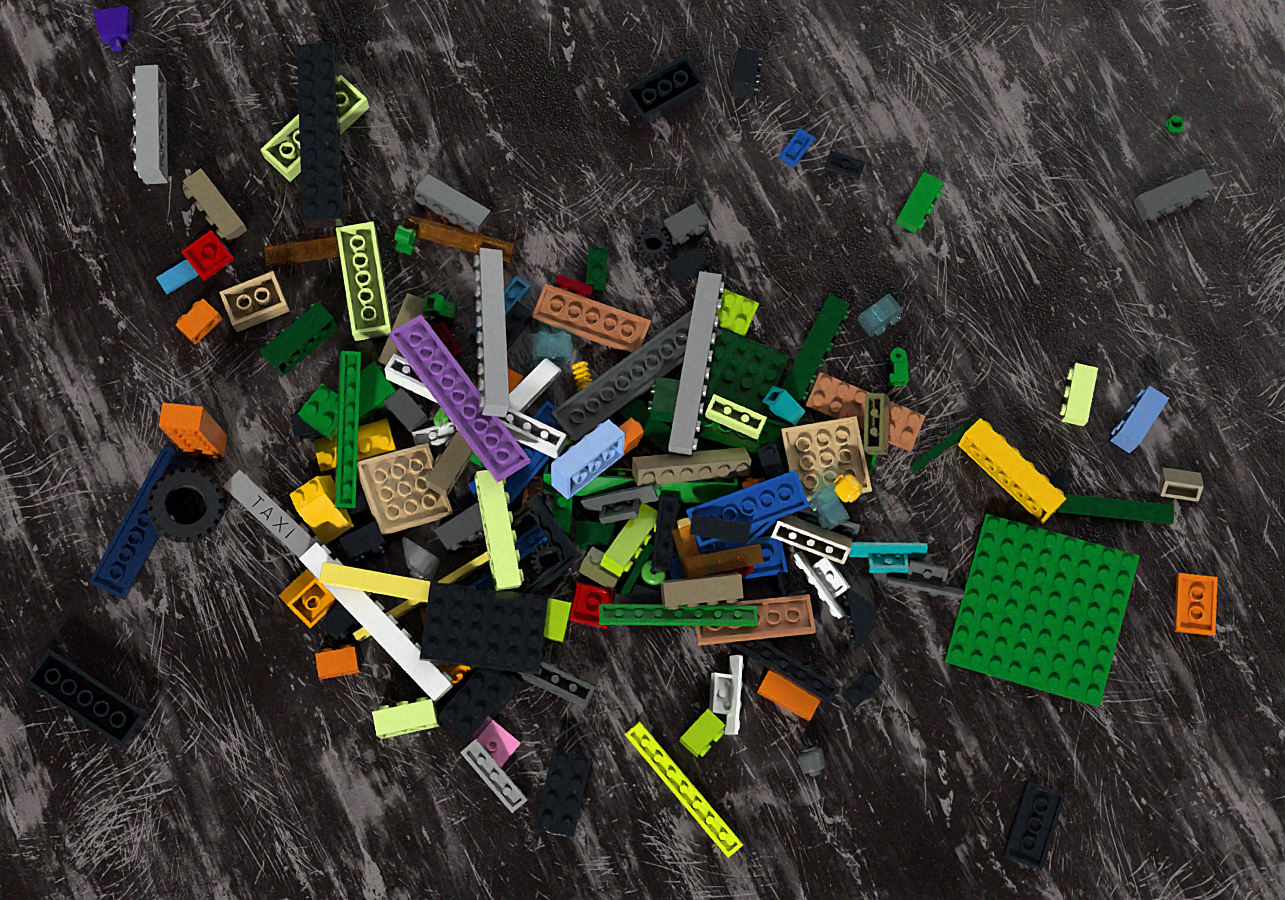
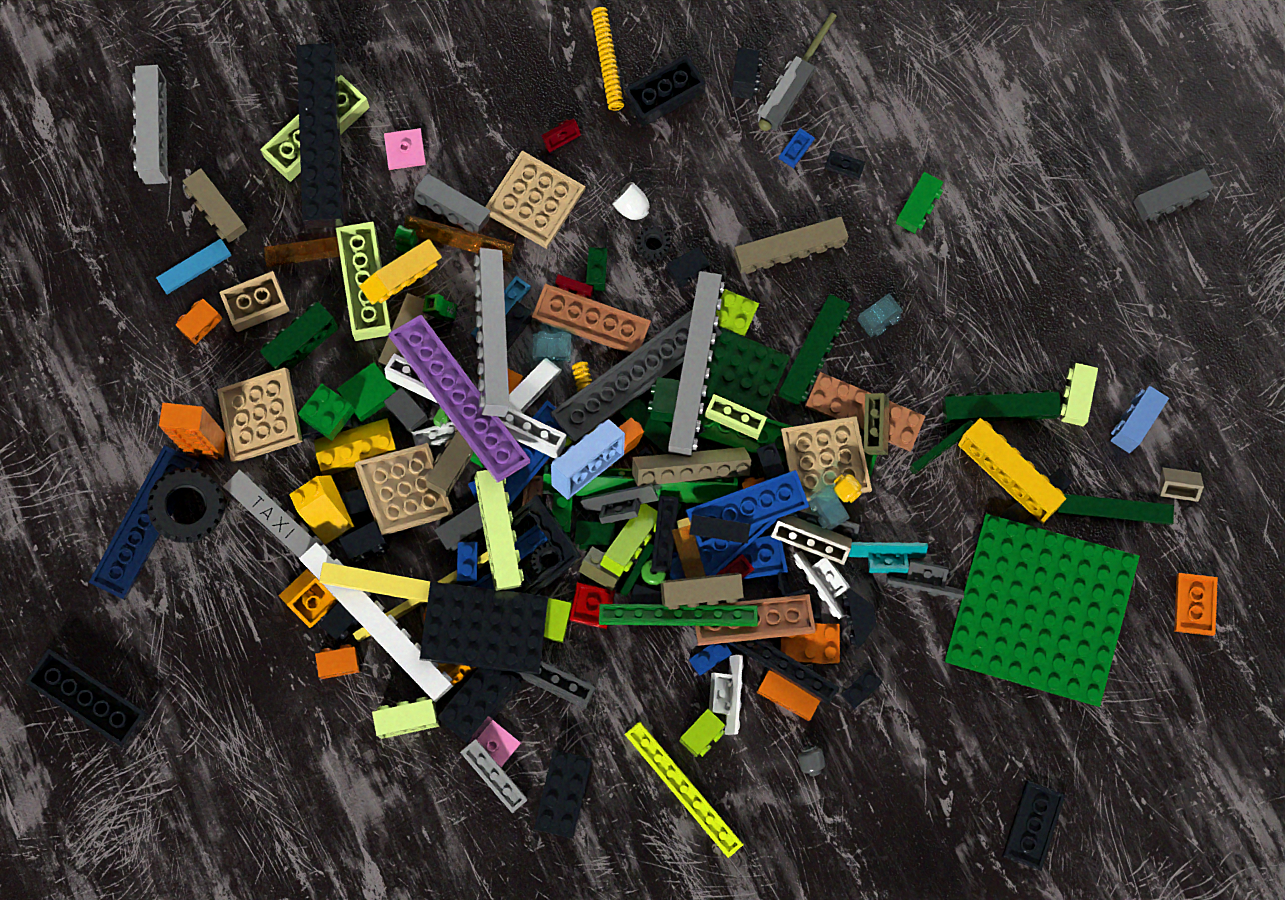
dark purple torso [93,6,132,51] -> none
red tile [181,229,234,281] -> none
green plate [334,351,361,508] -> none
clear slope [402,537,441,581] -> none
dark red plate [431,321,462,358] -> none
dark grey brick [663,203,707,245] -> none
clear orange tile [684,544,764,578] -> none
teal brick [762,386,805,426] -> none
green leg [887,348,909,386] -> none
green plate [1166,116,1184,133] -> none
none -> tan plate [217,368,303,463]
none -> yellow brick [359,239,442,305]
none -> bright pink plate [384,128,426,170]
none -> blue plate [457,542,478,582]
none -> tan plate [485,151,585,249]
none -> dark red hinge [541,118,581,153]
none -> yellow piece [591,7,624,110]
none -> white piece [613,182,650,220]
none -> blue plate [689,643,732,676]
none -> dark tan brick [734,216,849,274]
none -> piece [757,13,837,132]
none -> orange plate [780,623,840,664]
none -> dark green brick [942,390,1061,424]

